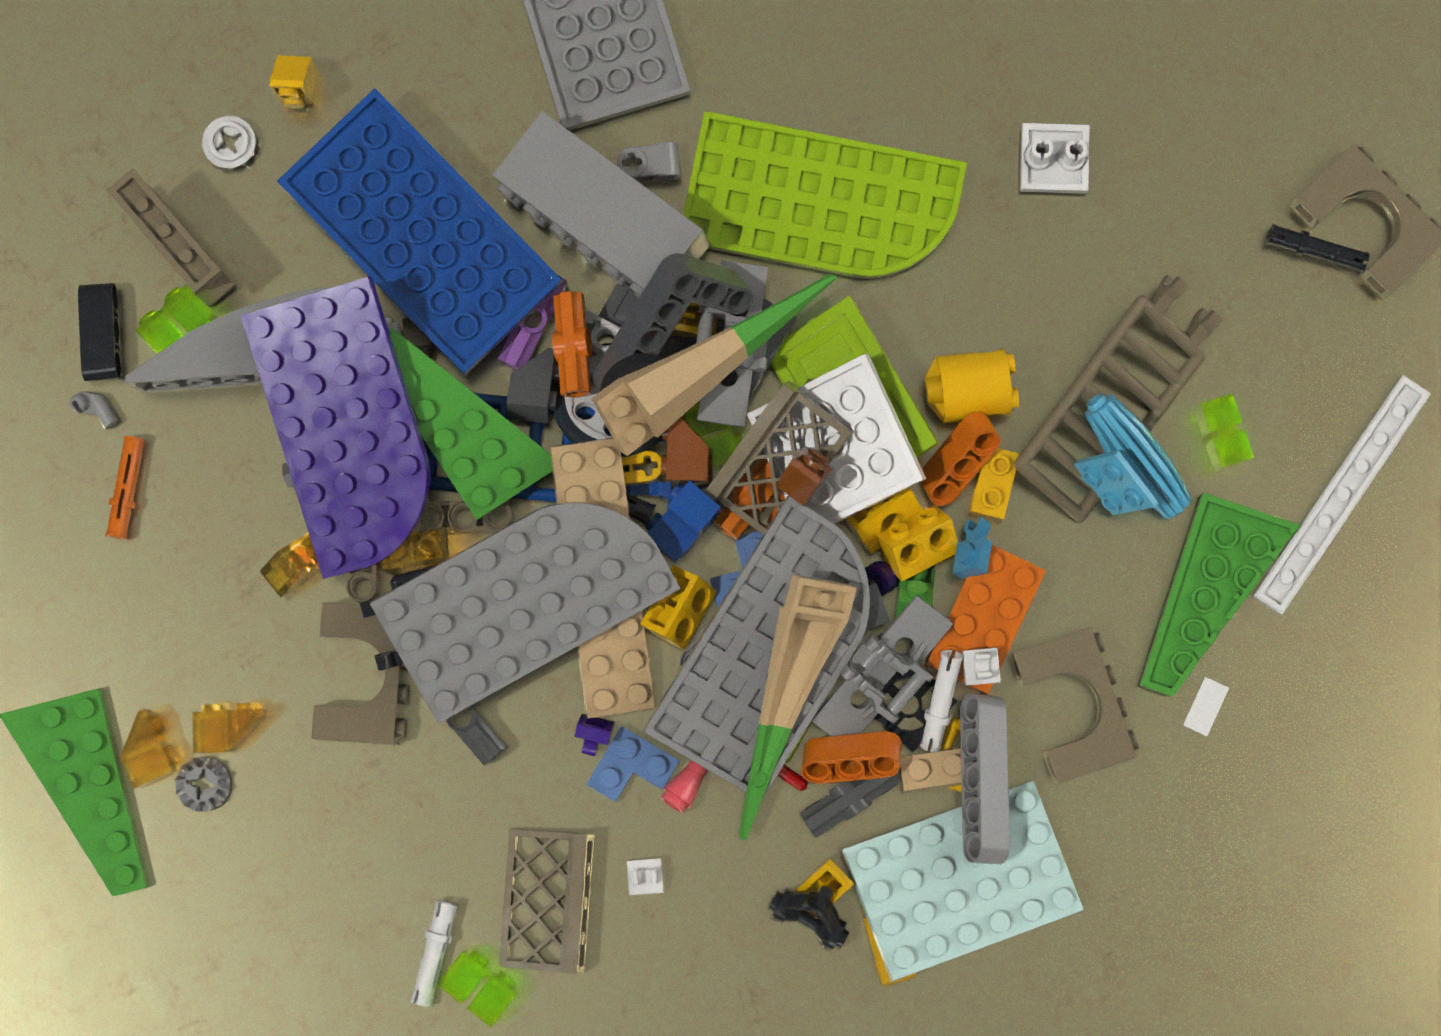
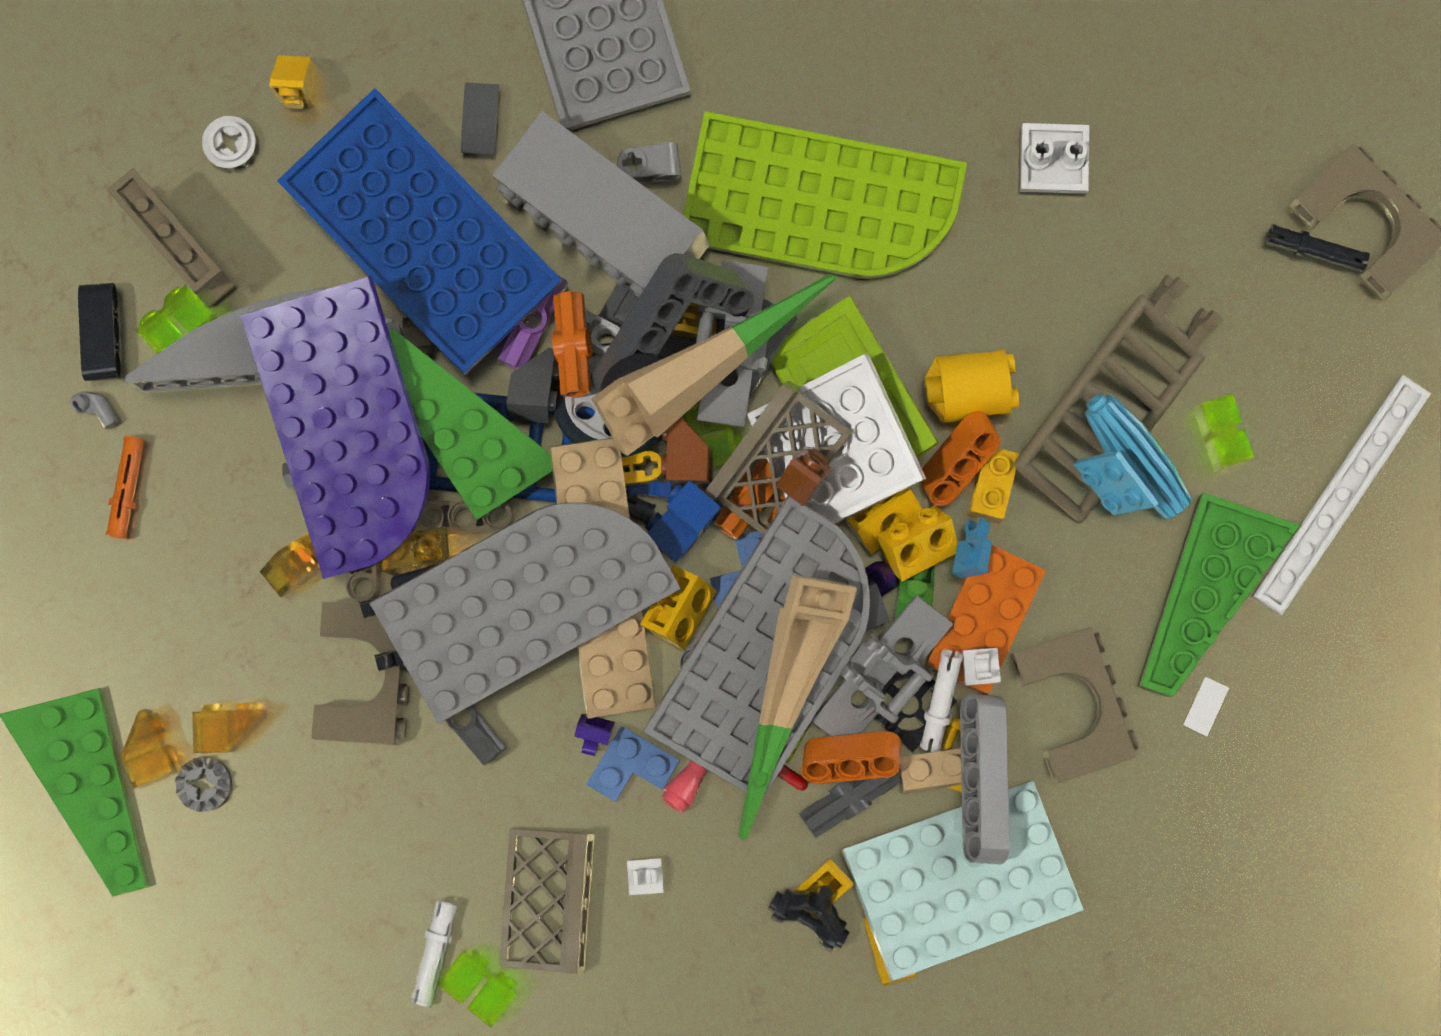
none -> dark grey slope [461,82,499,155]

